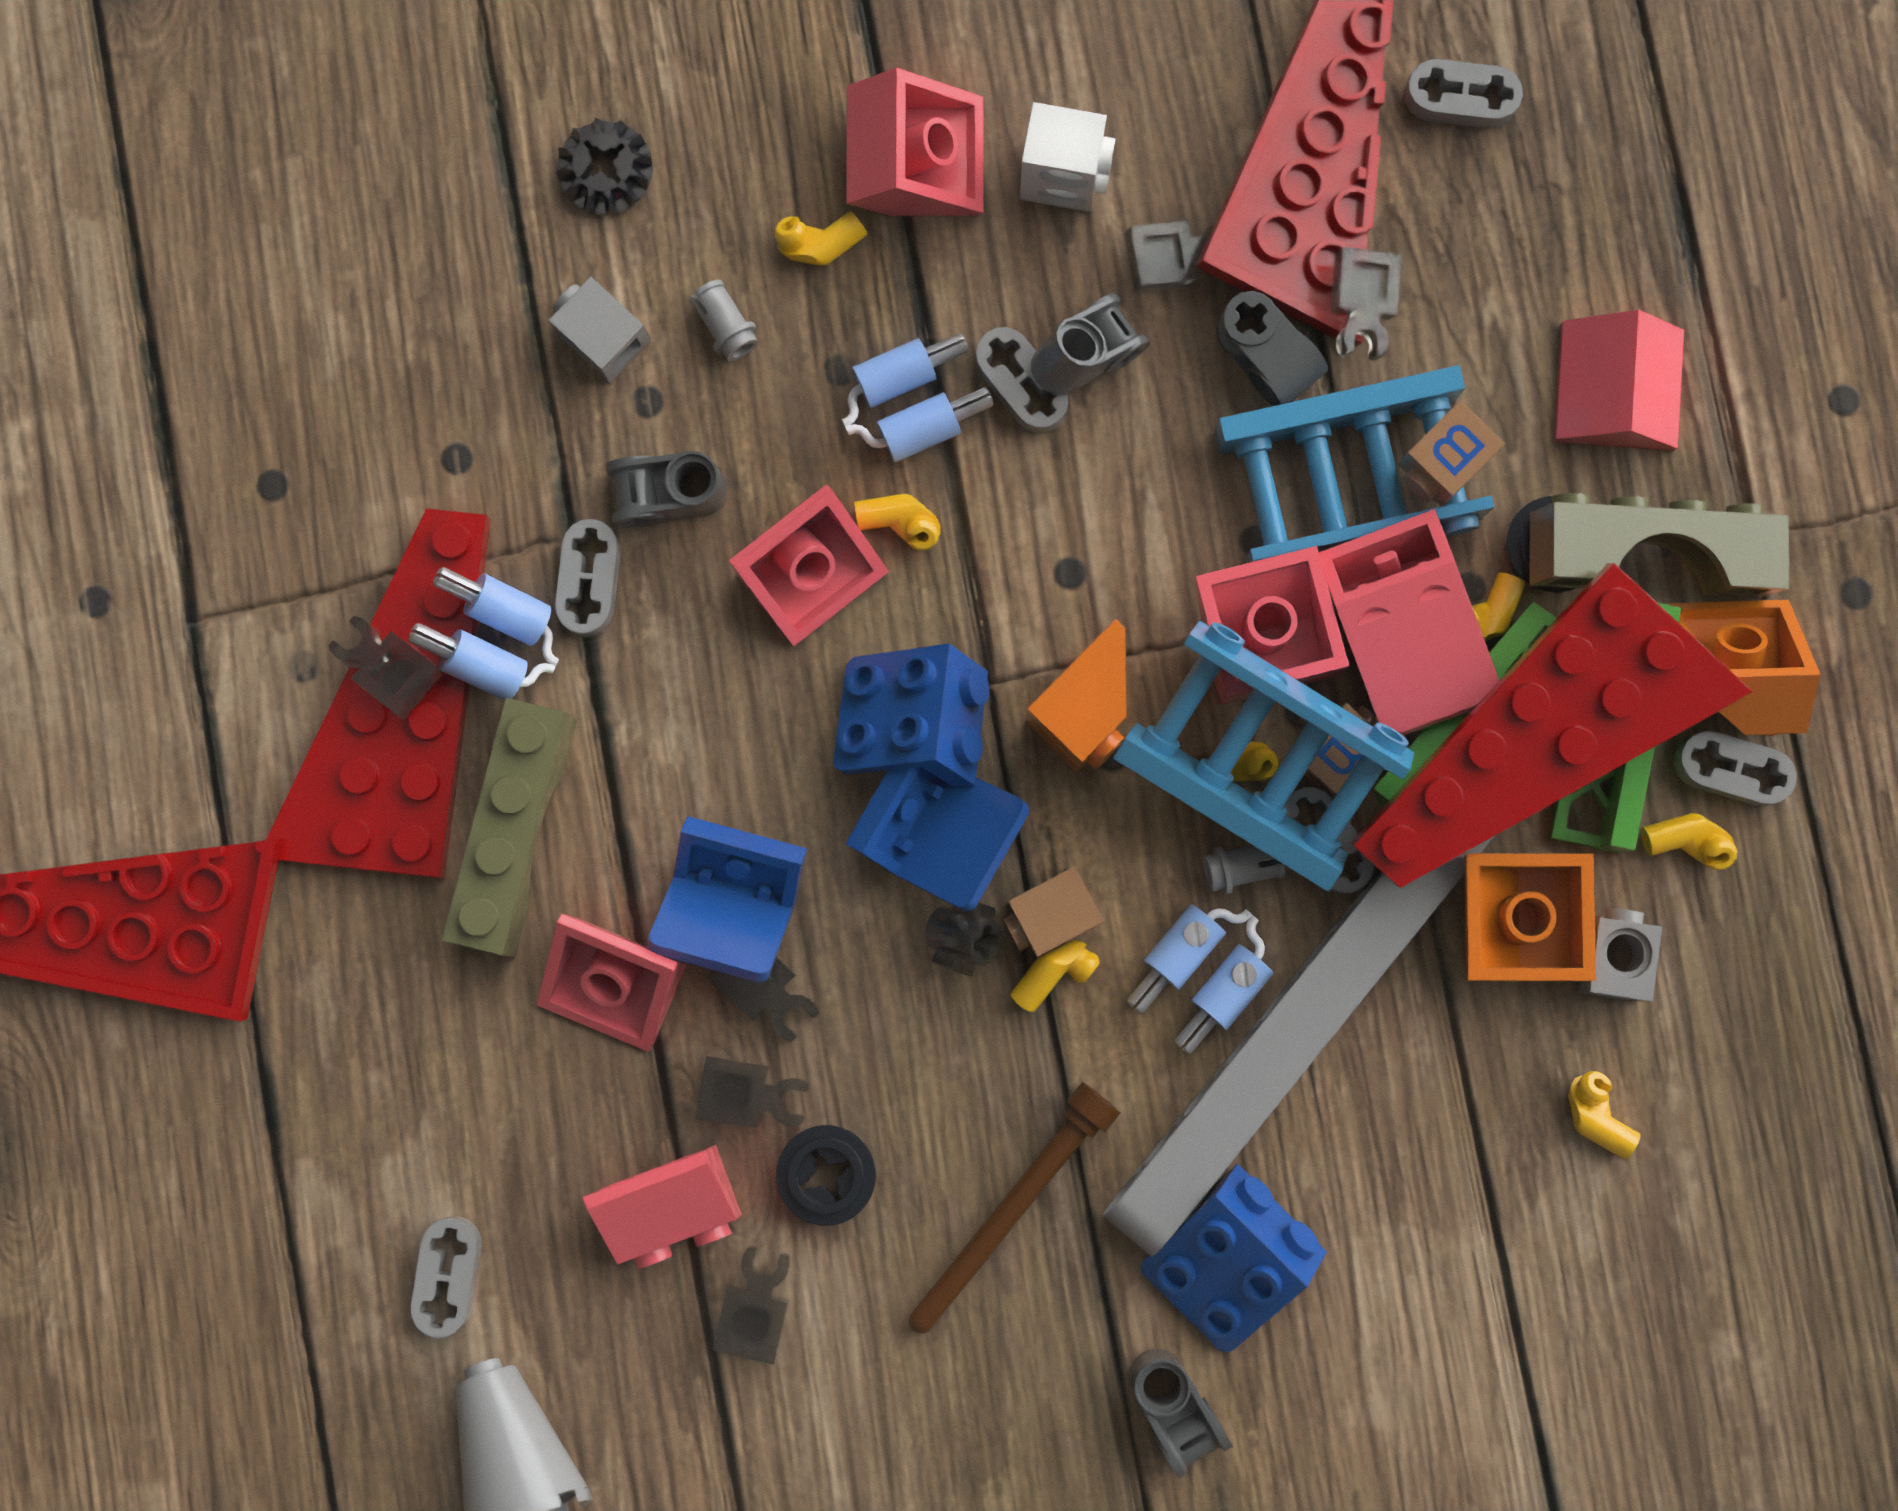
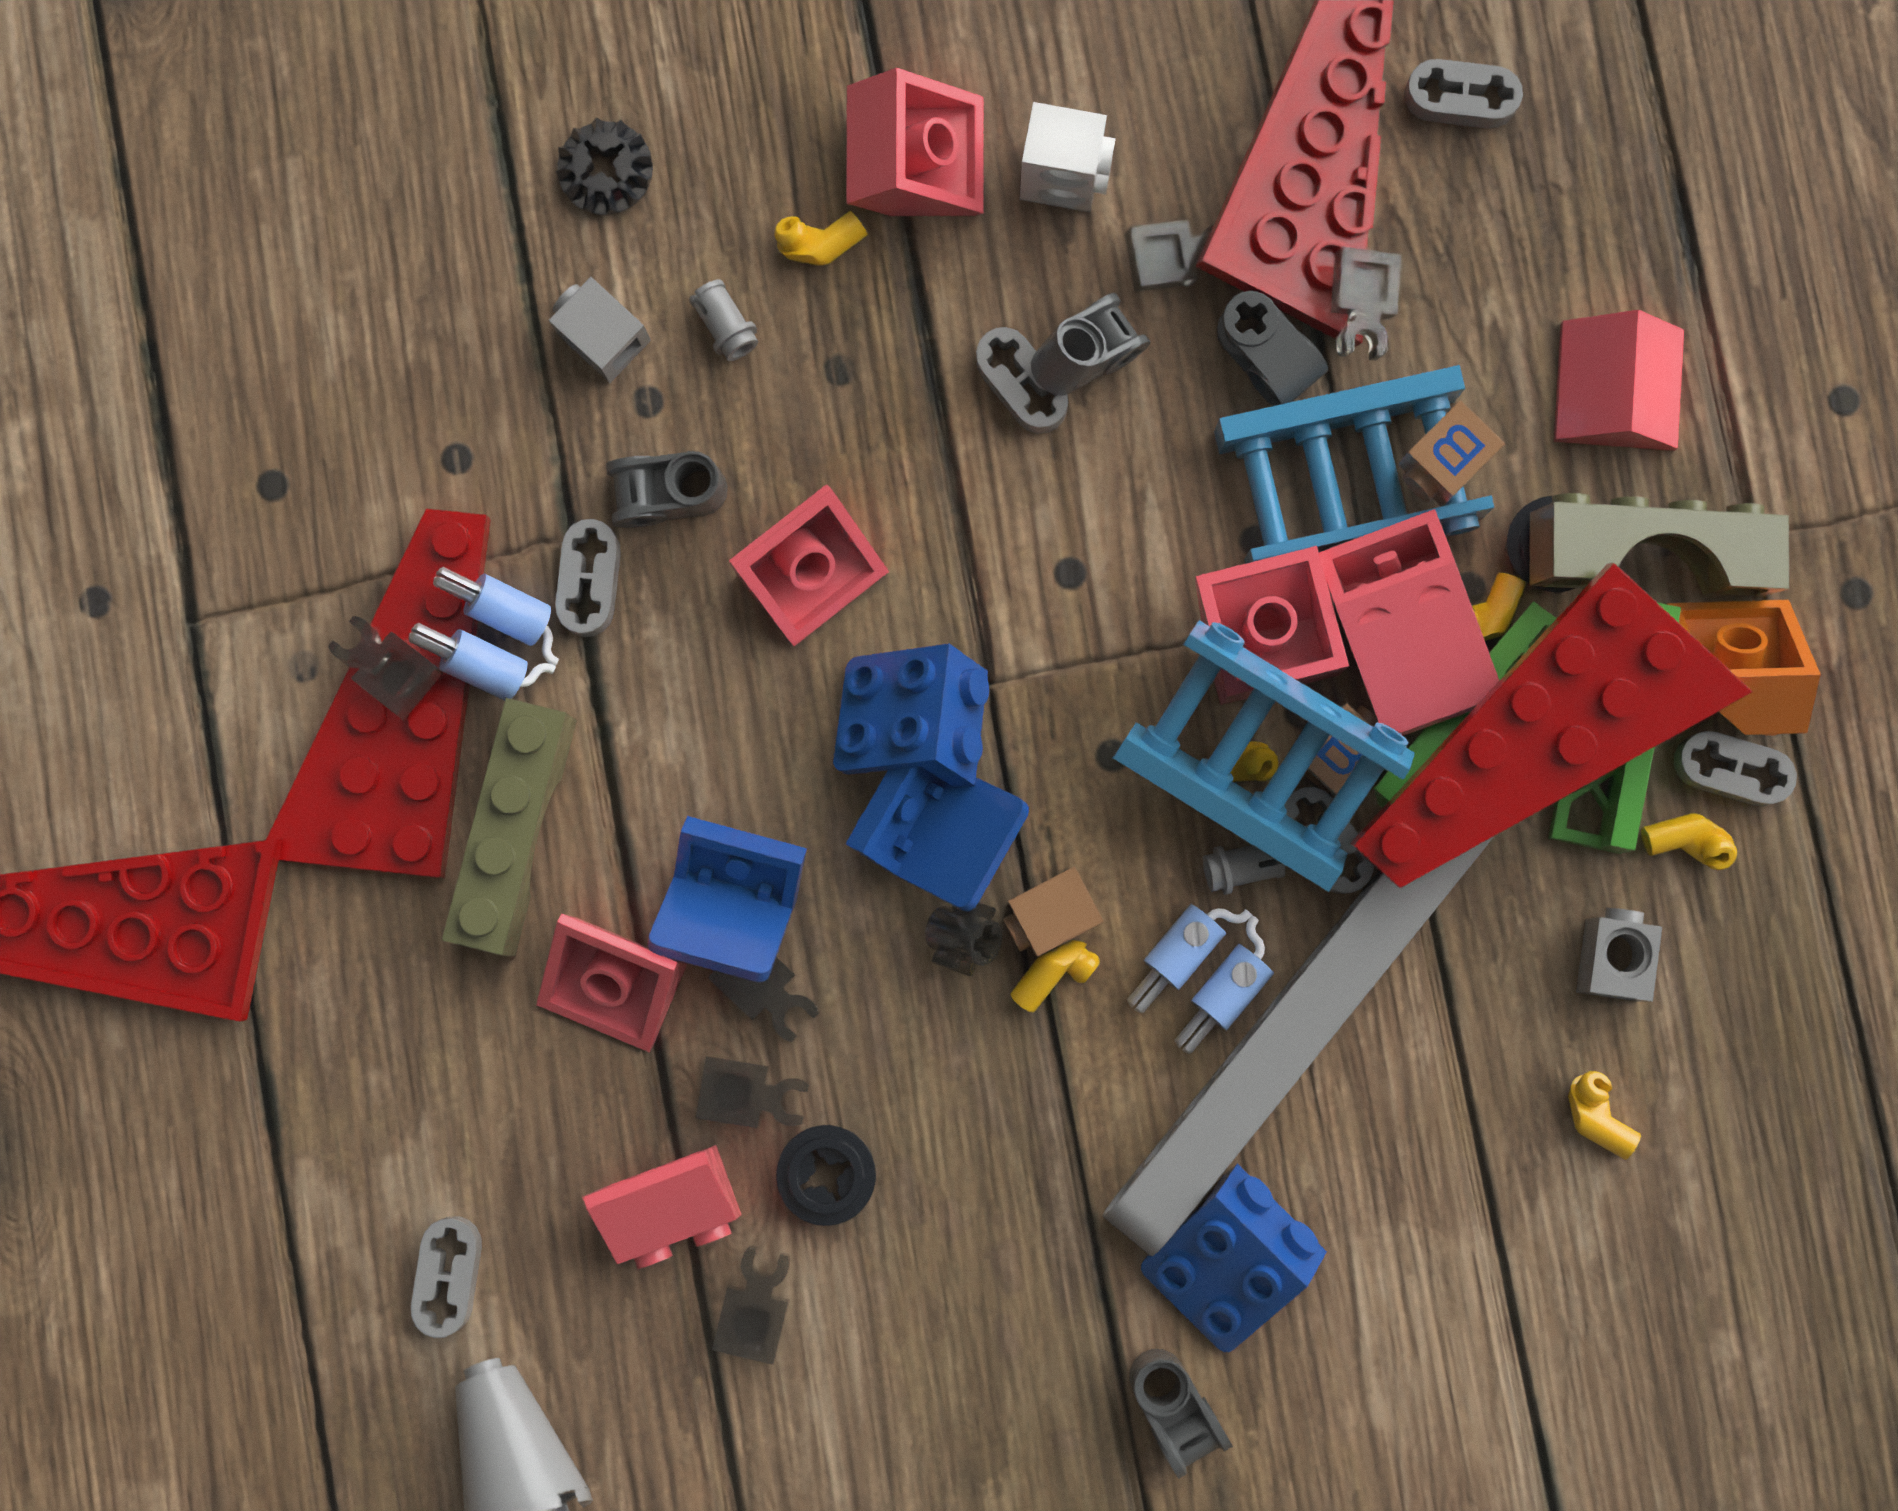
light blue piece [842,333,993,463] -> none
yellow arm [854,493,941,551] -> none
reddish brown piece [909,1081,1121,1334] -> none
orange slope [1025,619,1127,773] -> none
orange slope [1464,853,1596,982] -> none

